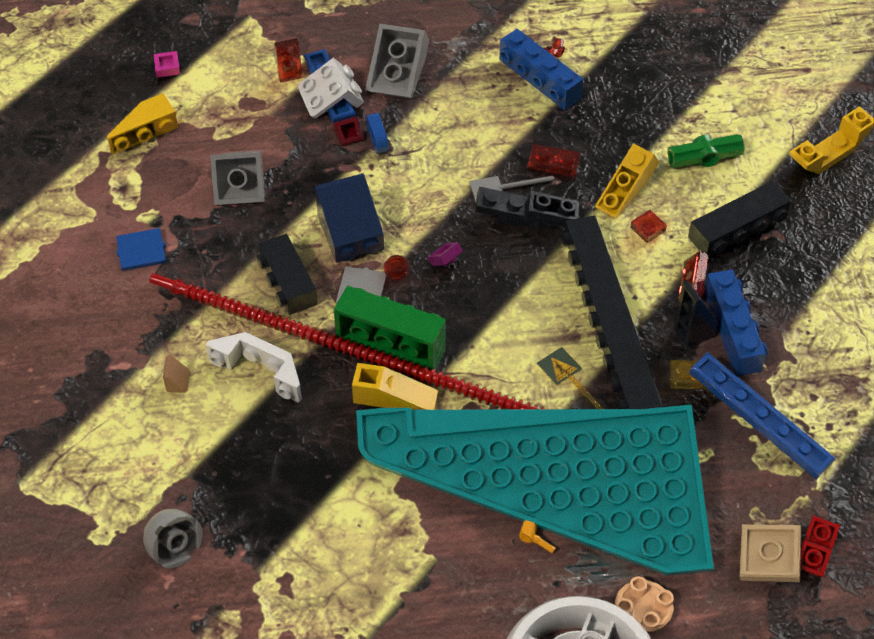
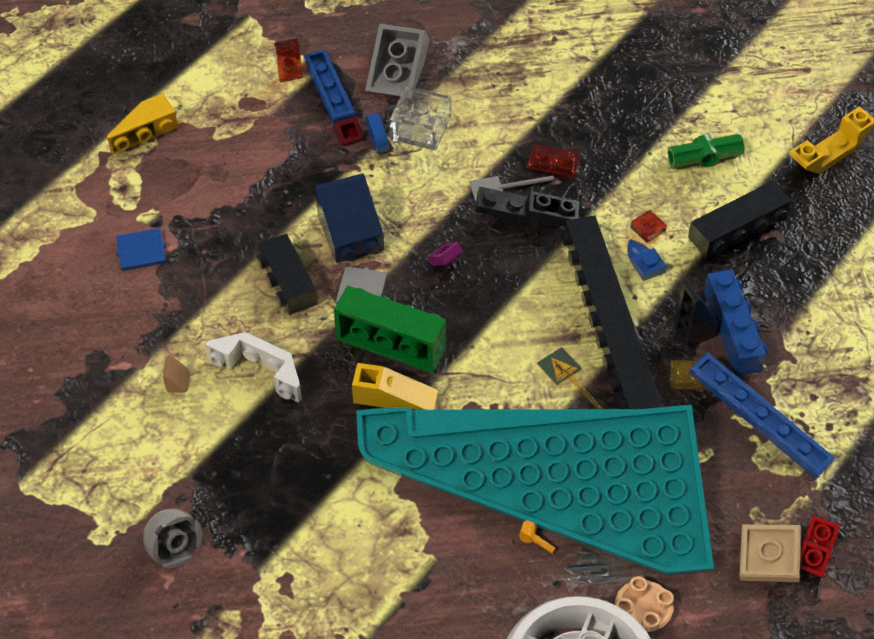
red hose [149,273,545,409] -> none
dark pink plate [153,51,180,78] -> none
light grey slope [210,150,264,205] -> none
white bracket [298,57,364,118] -> none
clear red plate [384,255,410,279] -> none
blue brick [499,29,583,110] -> none
clear red hand [543,38,565,57] -> none
yellow slope [595,143,659,219] -> none
clear red plate [677,250,709,302] -> none
none -> clear brick [390,86,451,151]
none -> blue plate [627,239,667,281]

